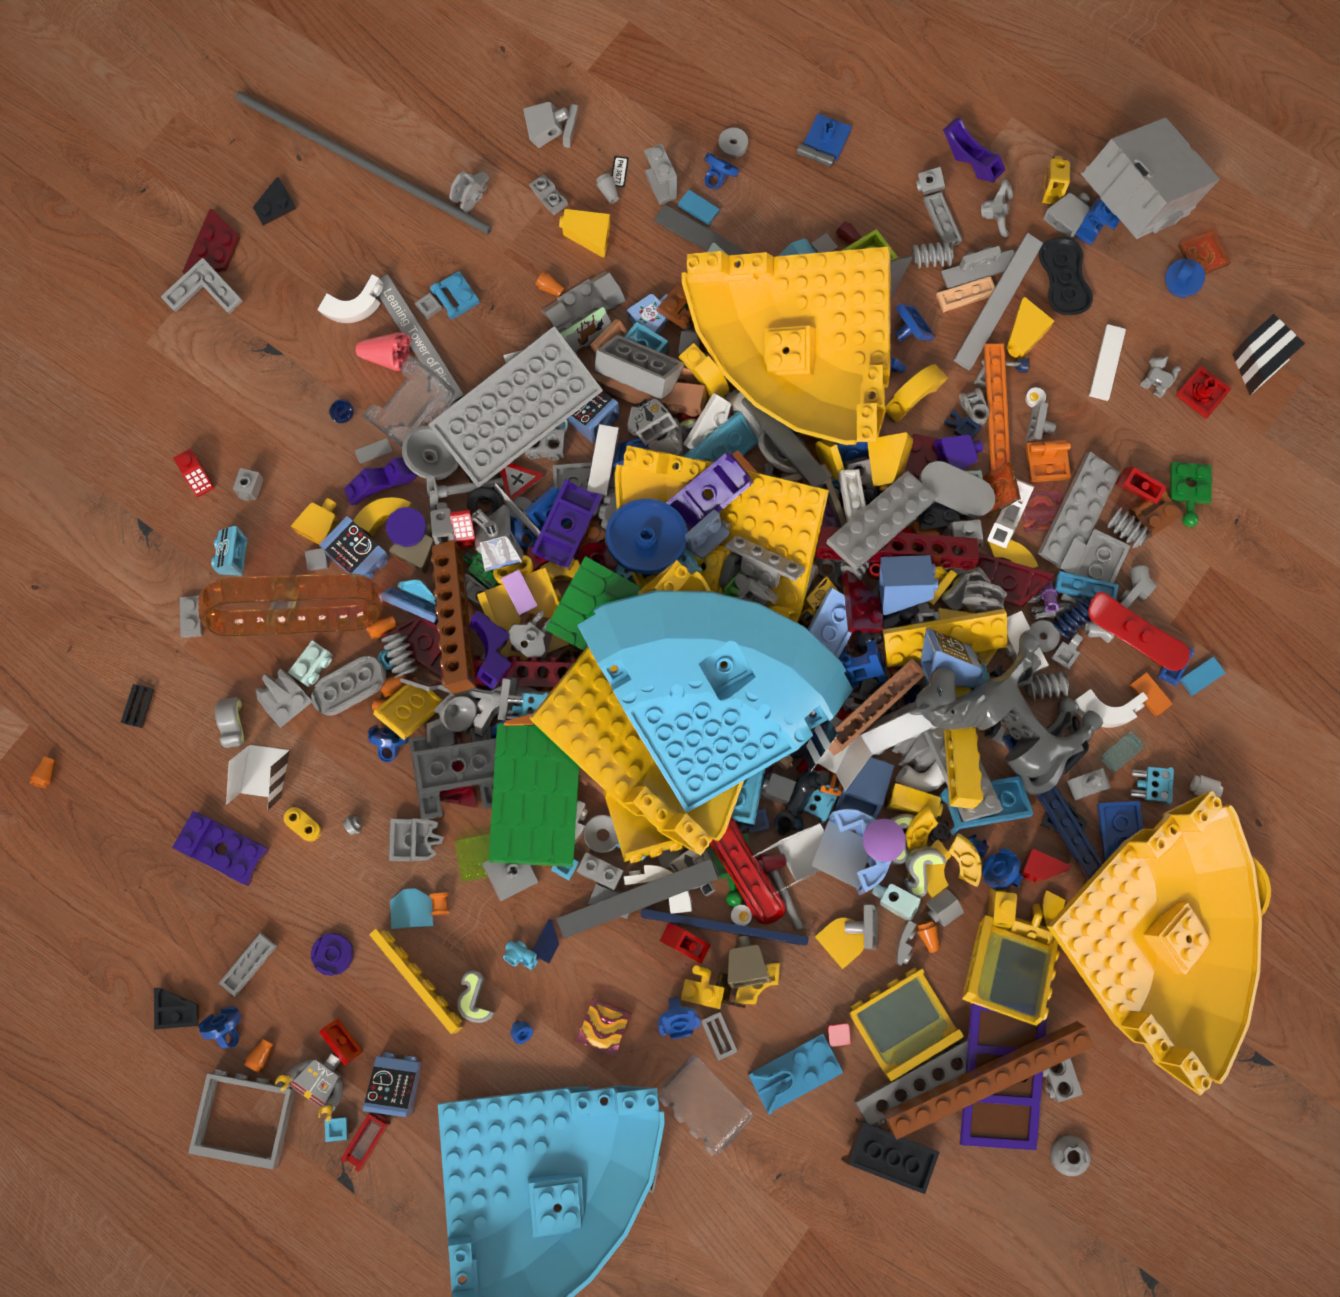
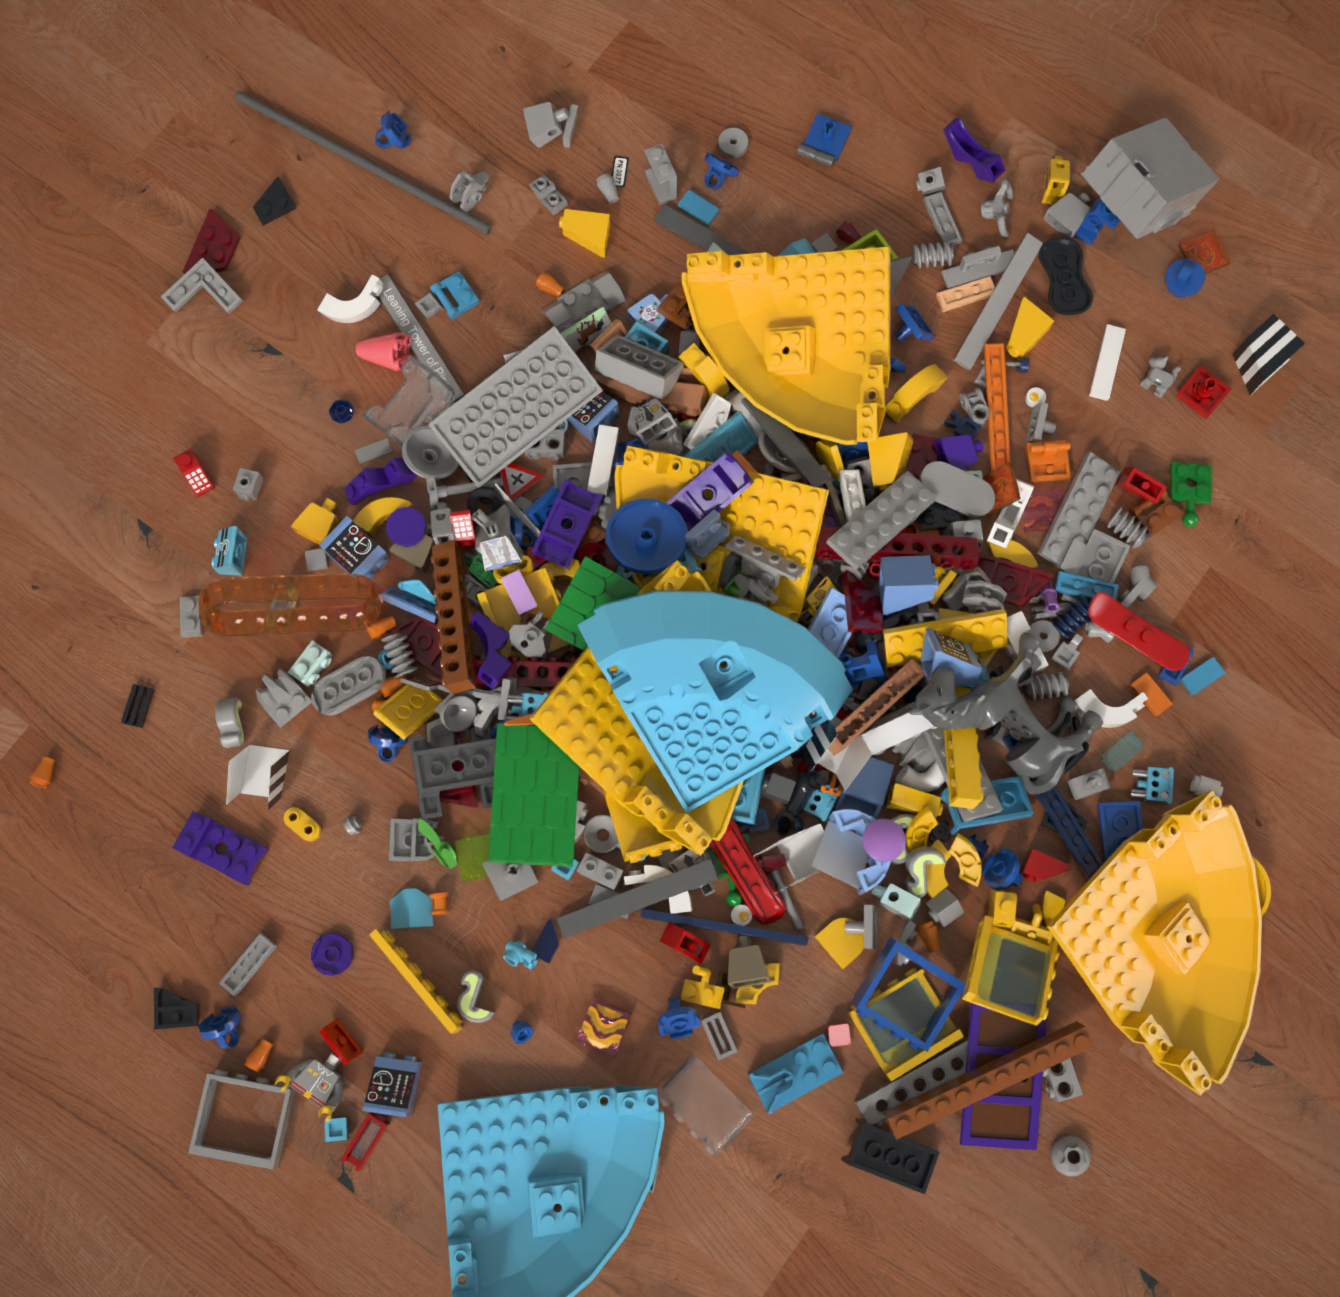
none -> blue tile [375,111,412,149]
none -> bright green piece [418,818,458,869]
none -> blue window [851,937,965,1052]

